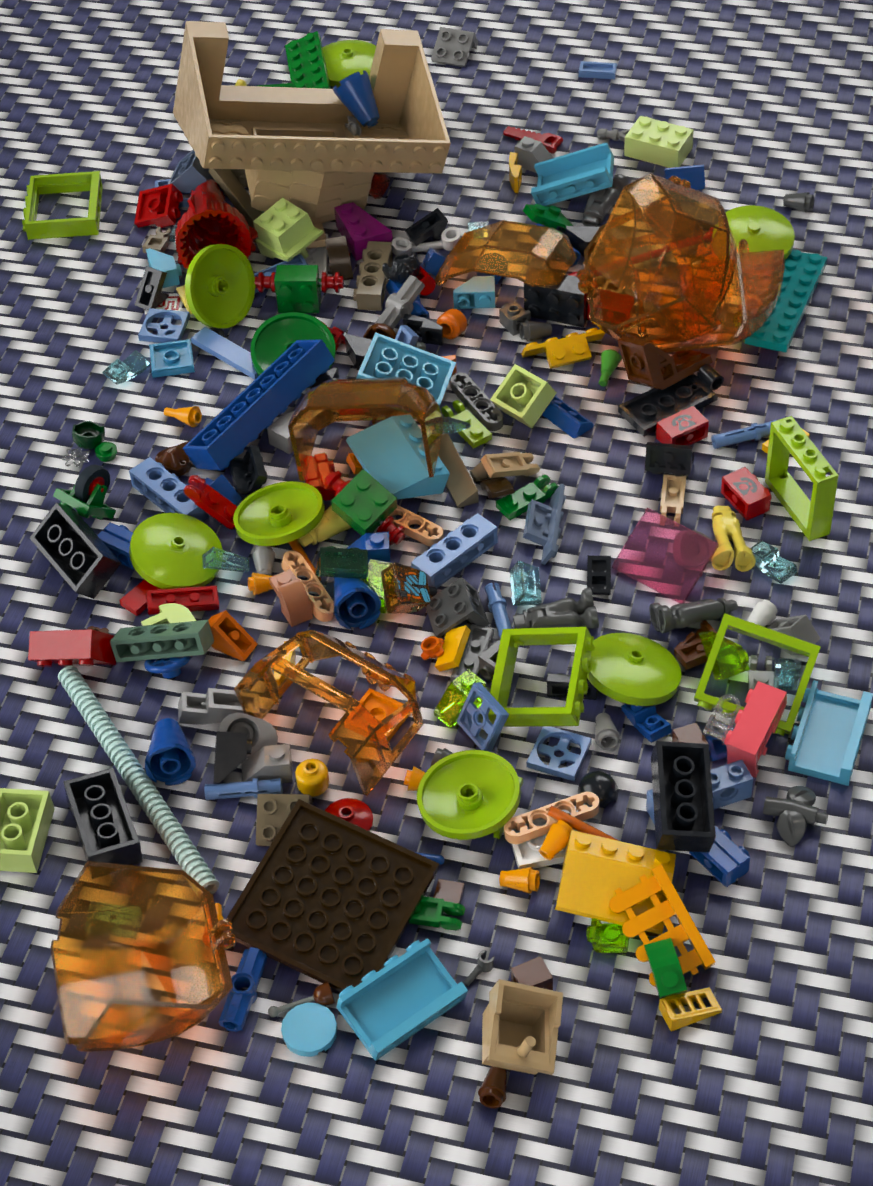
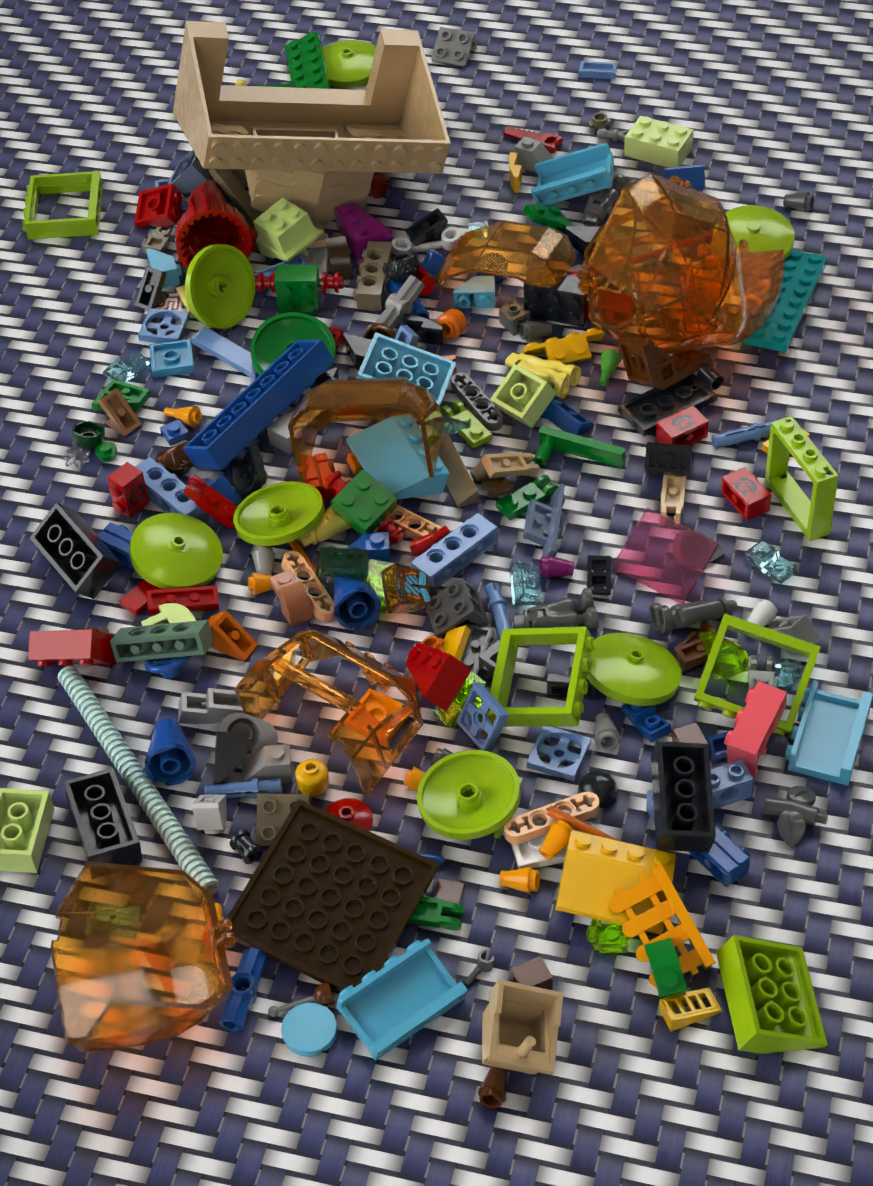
plate [53,464,116,520] -> none
clear light blue piece [202,547,250,573] -> none
blue cone [333,71,380,128] -> none
light grey piece [345,116,362,136] -> none
clear piece [702,694,741,746] -> none
light yellow piece [711,505,756,572] -> none
none -> green wing [92,379,151,411]
none -> medium nougat slope [98,388,142,436]
none -> red brick [107,462,149,518]
none -> blue plate [160,419,190,446]
none -> white slope [192,795,227,834]
none -> black bush [229,830,263,865]
none -> red wedge [405,643,472,712]
none -> red cone [409,525,451,557]
none -> light yellow piece [505,353,582,399]
none -> green piece [533,425,626,468]
none -> magenta cone [539,555,574,578]
none -> olive plate [589,112,611,130]
none -> lime slope [716,935,828,1054]

